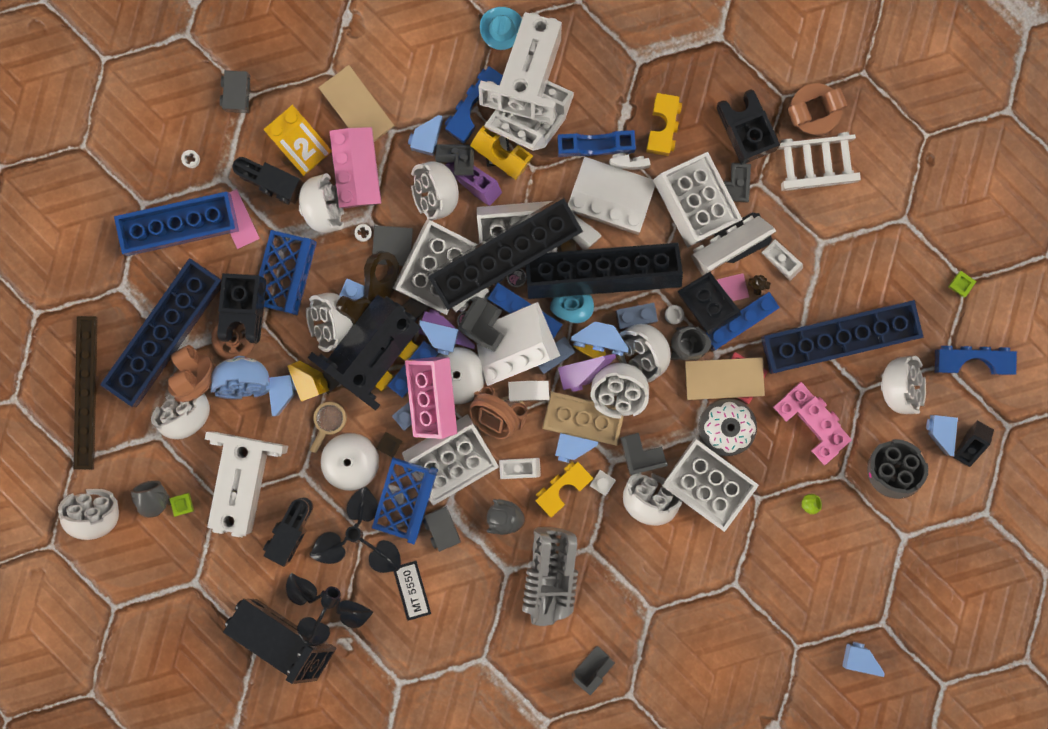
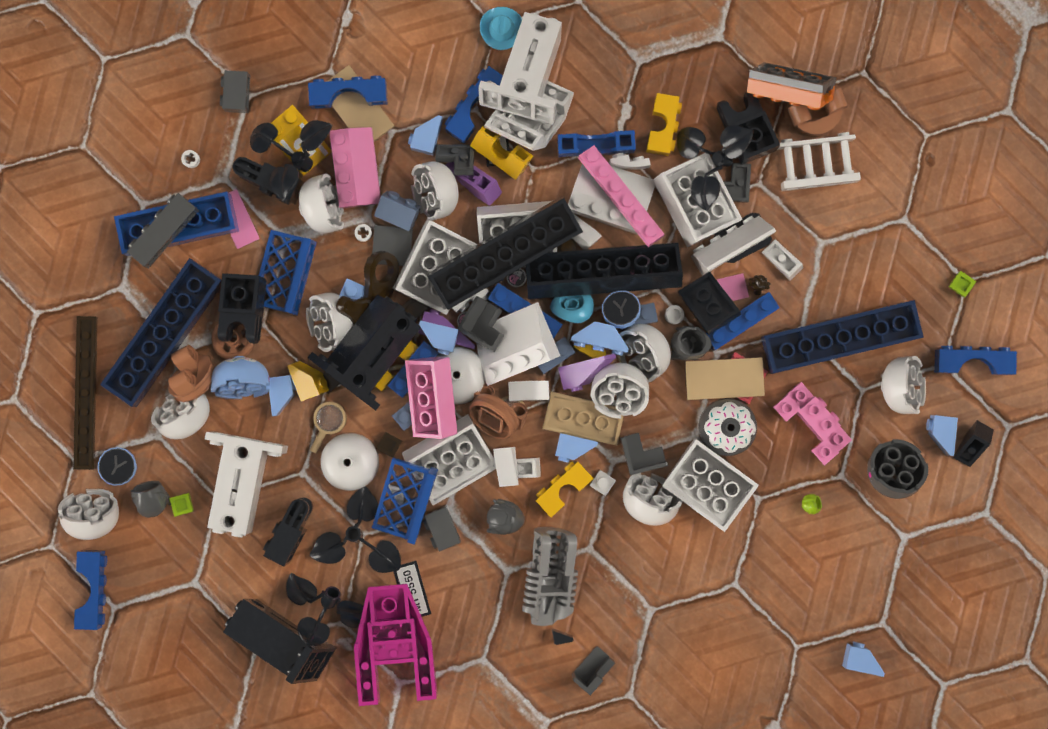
none -> blue arch [74,550,107,630]
none -> black tile [98,447,137,486]
none -> dark grey brick [127,193,199,269]
none -> black plant [250,120,333,200]
none -> blue arch [308,76,388,109]
none -> dark pink wedge [354,584,438,706]
none -> sand blue brick [374,191,421,231]
none -> white slope [493,447,519,487]
none -> black slope [552,628,574,645]
none -> bright pink plate [578,145,664,247]
none -> black tile [602,291,641,328]
none -> black plant [677,125,754,211]
none -> piece [747,62,837,110]

